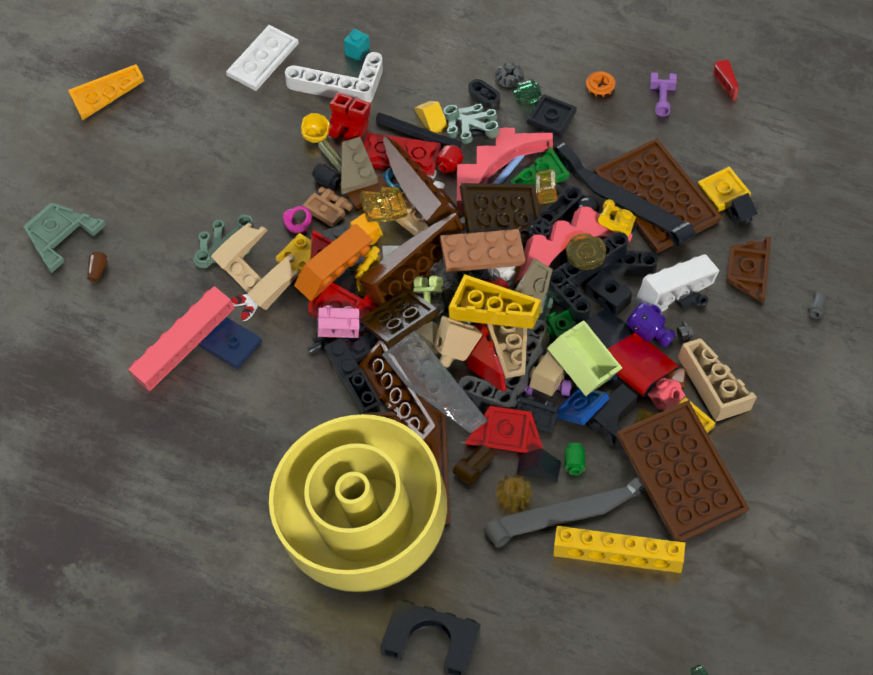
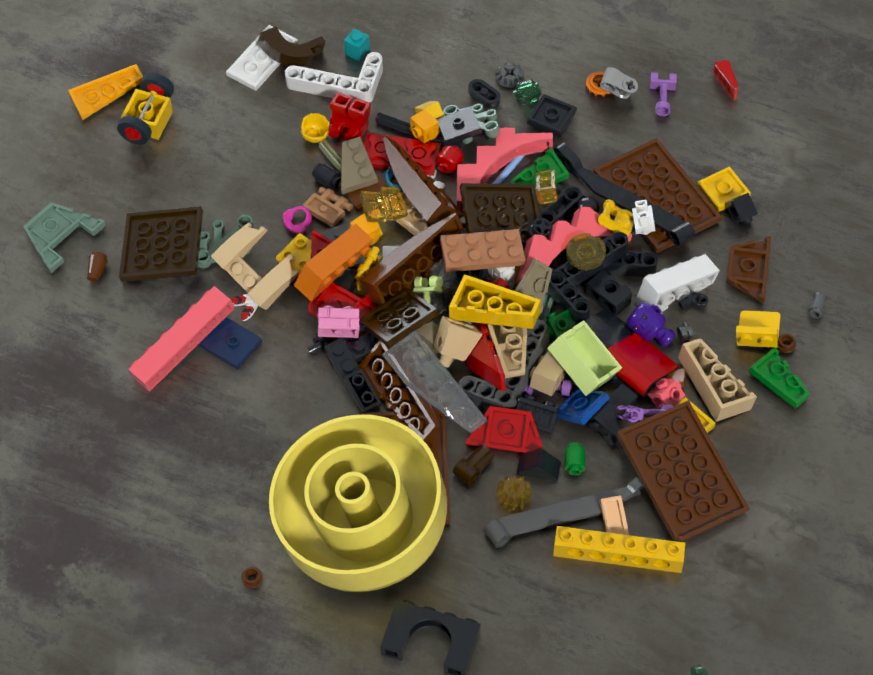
none -> brick [117,72,174,145]
none -> dark brown plate [119,206,203,282]
none -> reddish brown plate [241,567,263,588]
none -> dark brown arch [258,26,326,66]
none -> light orange brick [410,109,439,143]
none -> plate [436,107,482,145]
none -> light nougat tile [599,495,629,535]
none -> light grey piece [600,67,638,99]
none -> medium lavender bar [616,404,673,423]
none -> white hips [632,200,656,235]
none -> yellow bracket [736,310,781,348]
none -> green wing [749,348,810,409]
none -> reddish brown plate [777,334,796,353]

